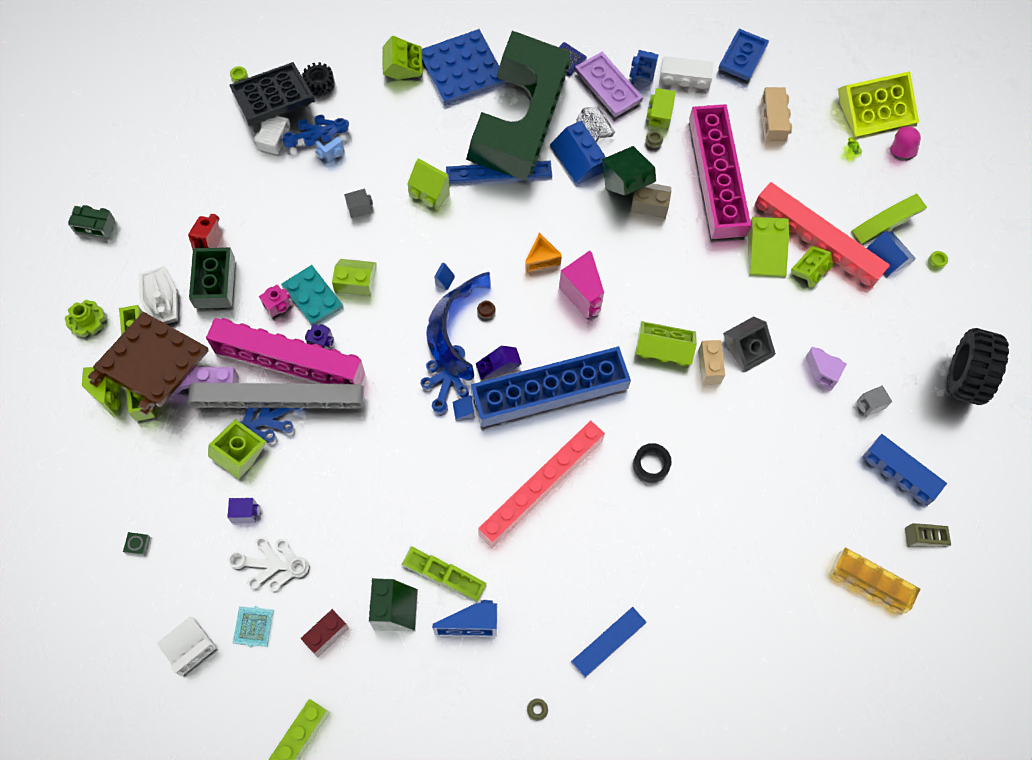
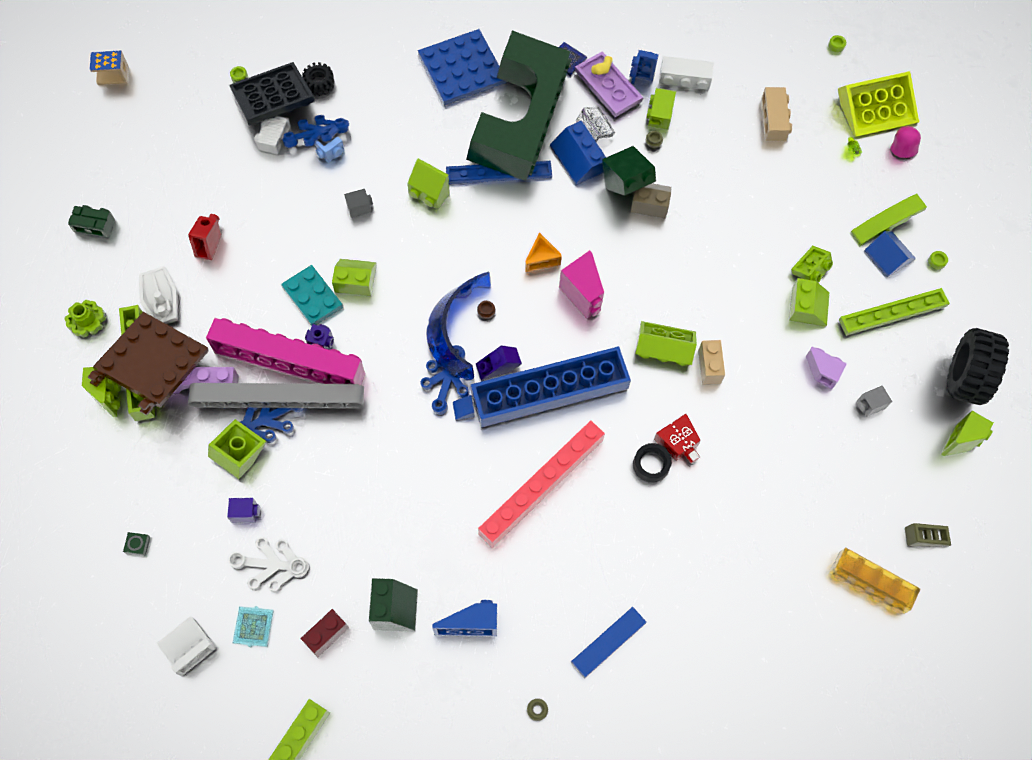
dark green brick [189,247,235,308] -> none
dark pink brick [258,284,291,318] -> none
lime slope [382,35,423,80] -> none
lime slope [401,546,486,602] -> none
blue slope [434,263,455,290] -> none
dark pink brick [689,104,751,239] -> none
blue plate [718,29,769,81] -> none
dark grey slope [723,316,776,371] -> none
lime slope [748,217,789,277] -> none
coral brick [755,182,890,288] -> none
blue brick [863,433,948,506] -> none
none -> piece [90,50,128,85]
none -> light yellow arm [591,56,613,75]
none -> red torso [654,414,701,464]
none -> lime slope [789,278,830,327]
none -> lime tile [828,35,846,52]
none -> lime plate [839,288,950,336]
none -> lime slope [941,411,994,456]

